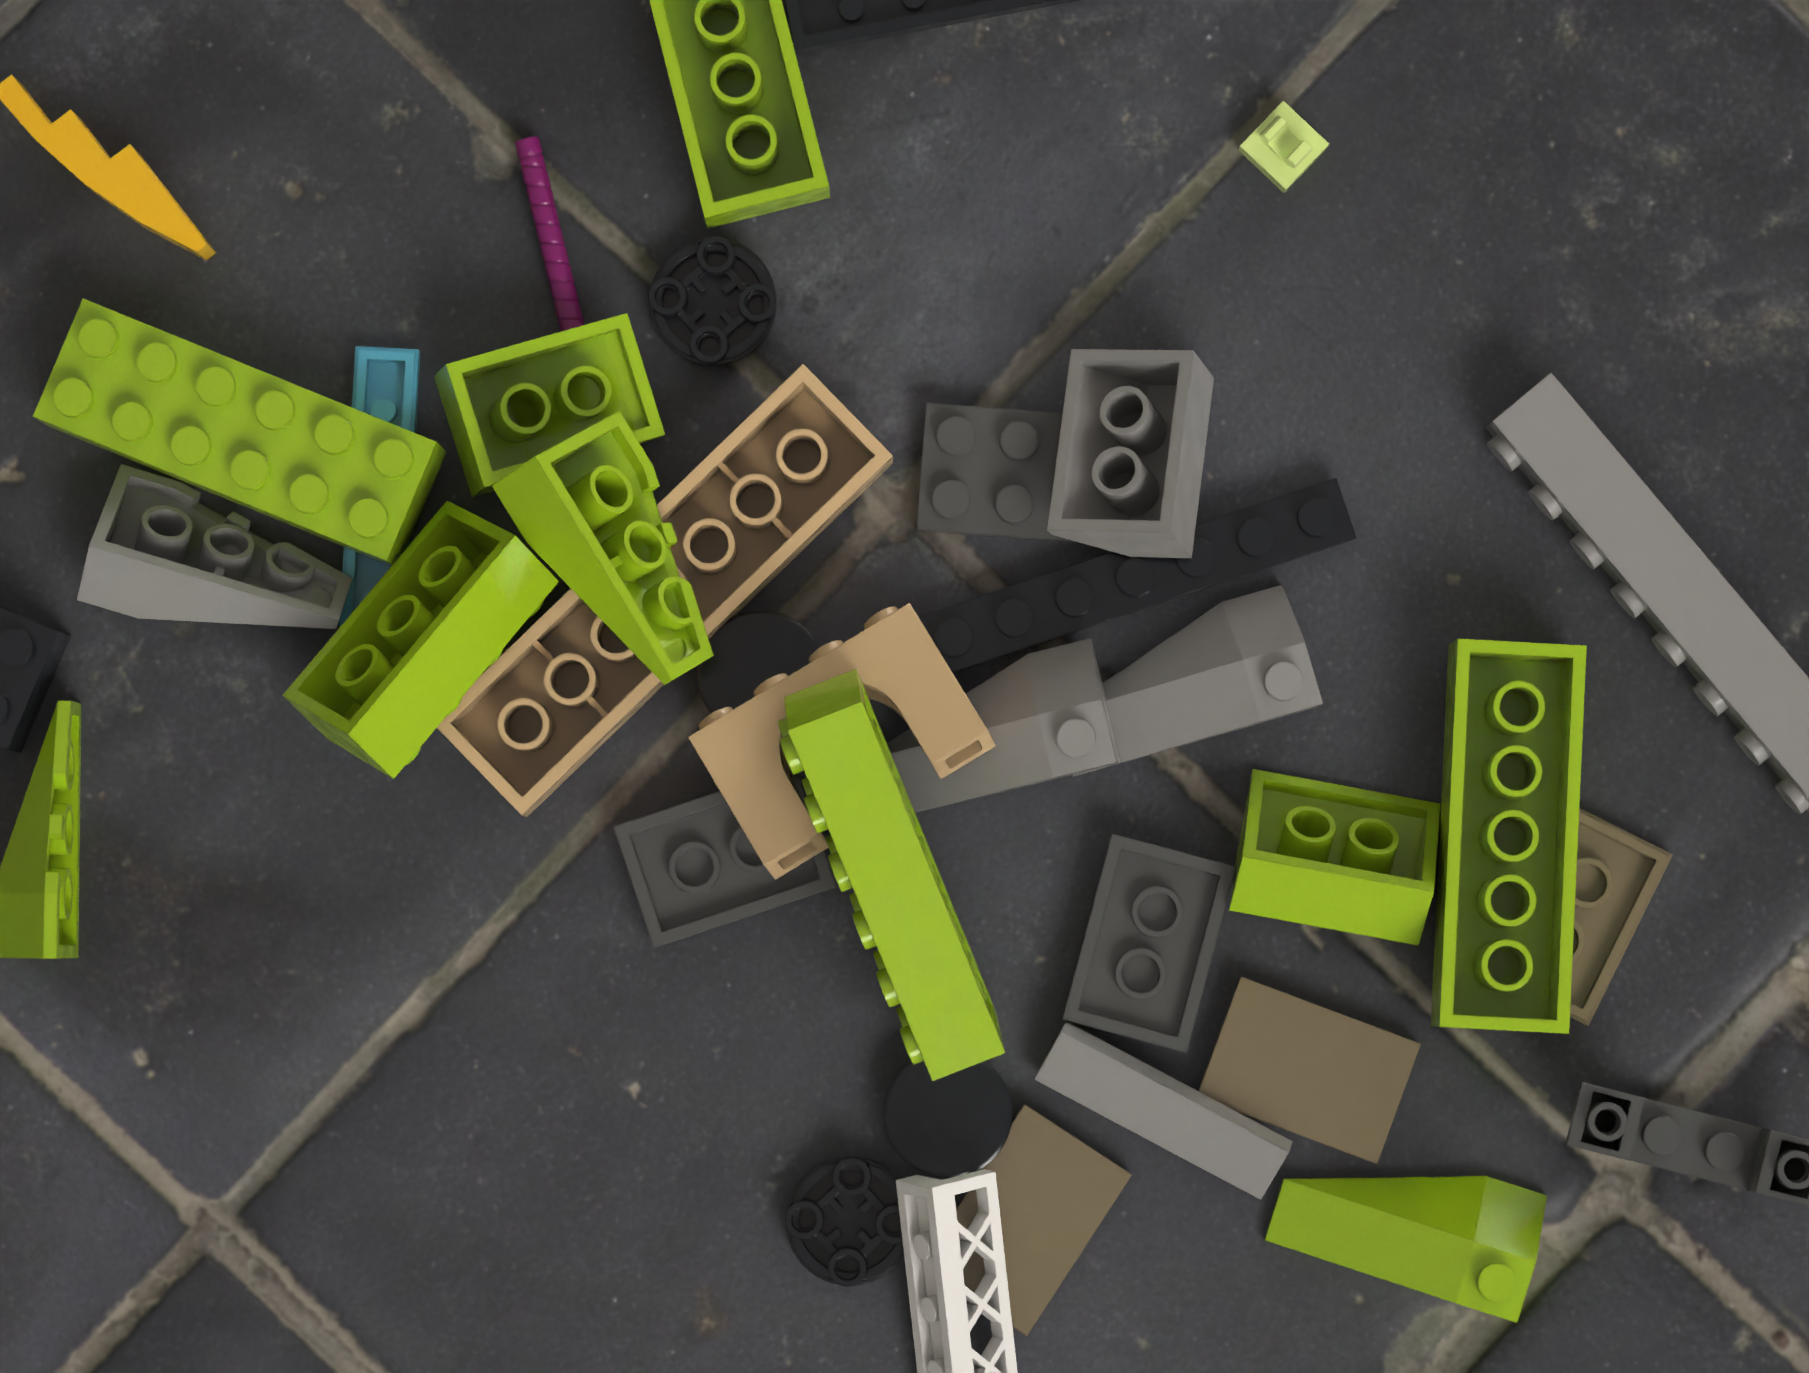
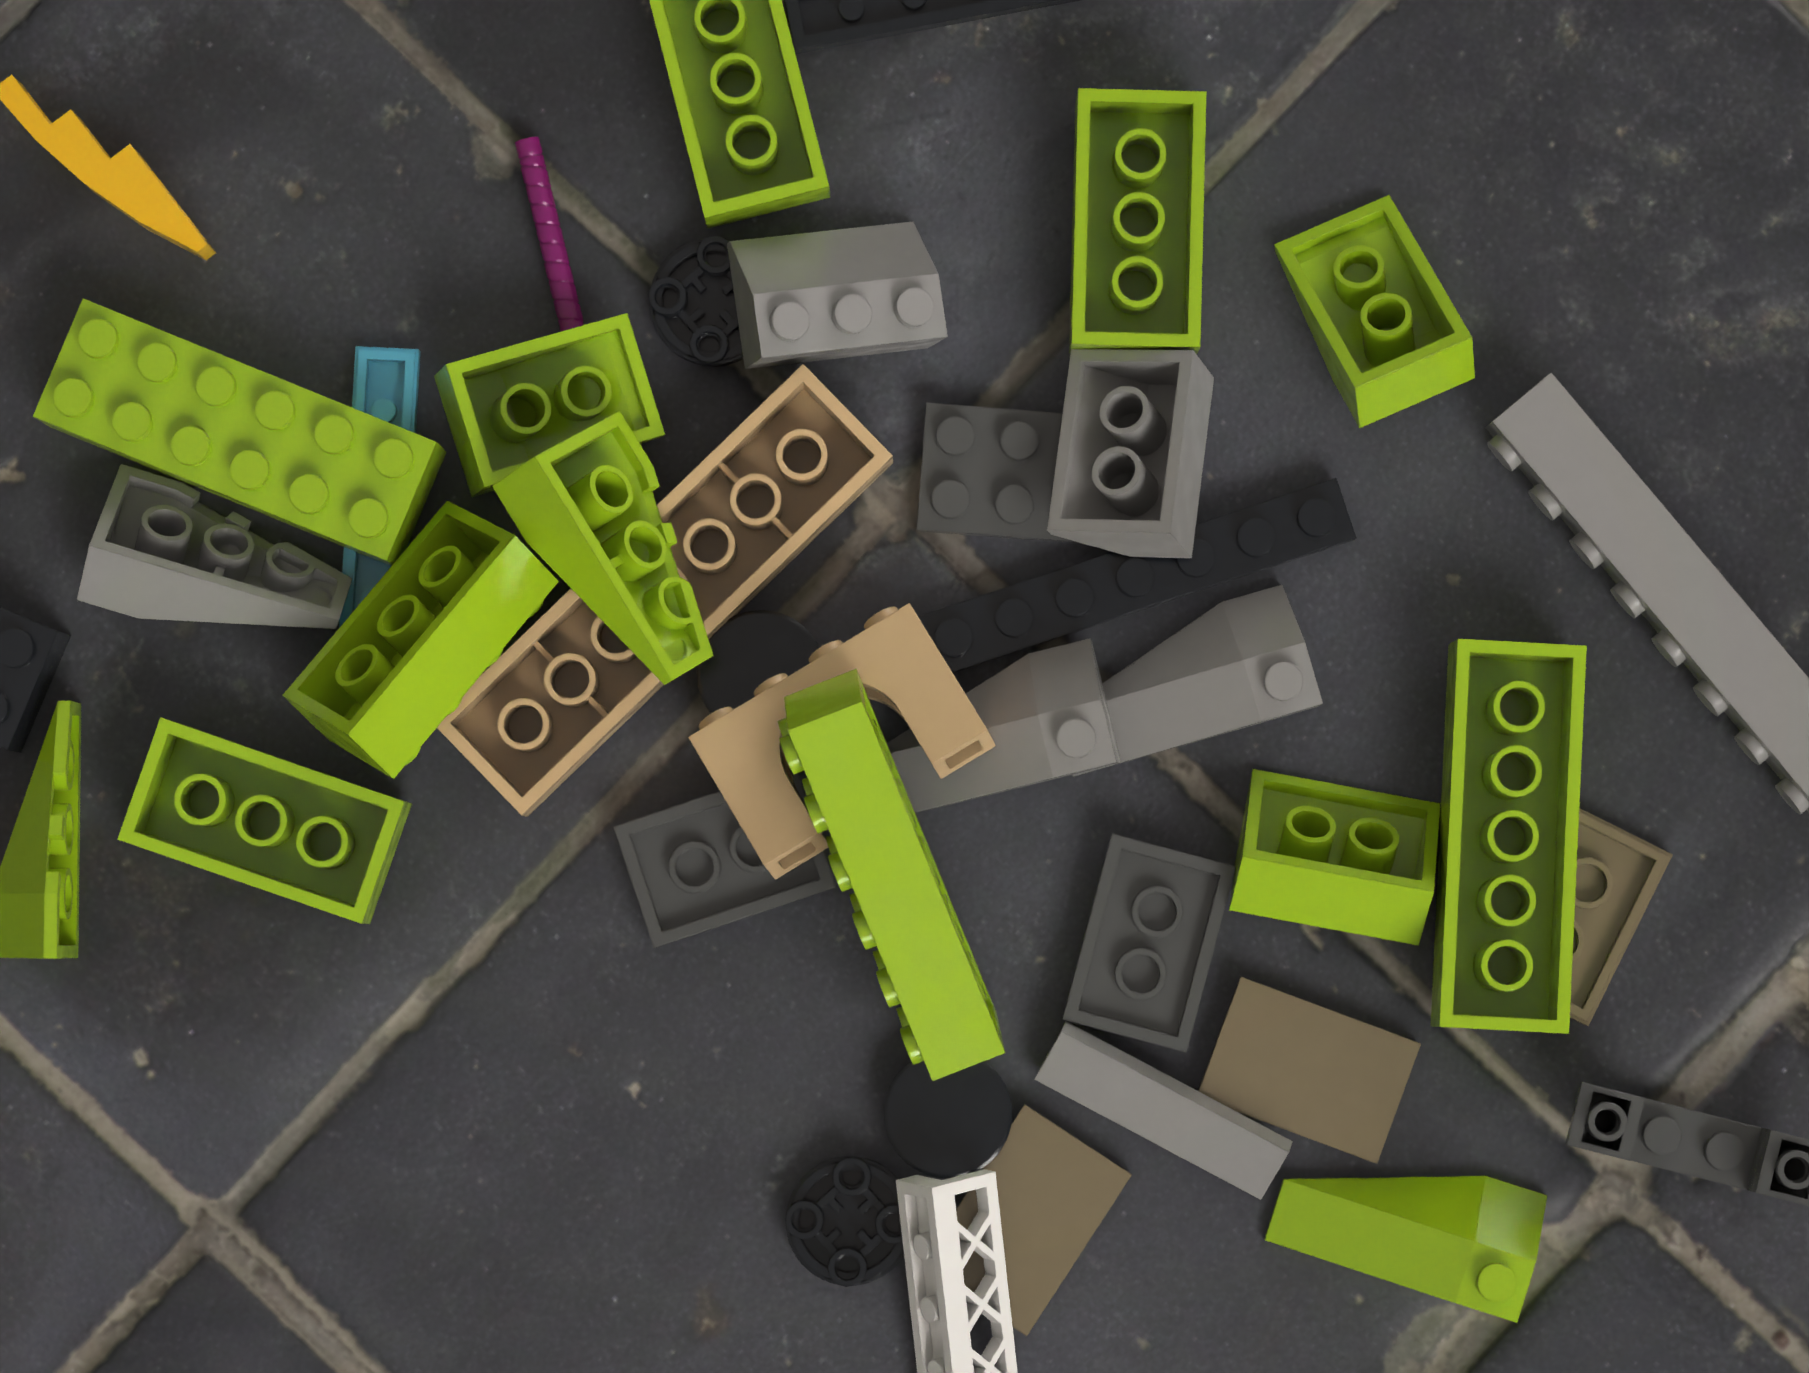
yellowish green tile [1238,101,1329,193] -> none
none -> lime brick [117,717,412,924]
none -> light grey slope [727,222,948,369]
none -> lime brick [1069,88,1207,354]
none -> lime slope [1274,195,1475,428]

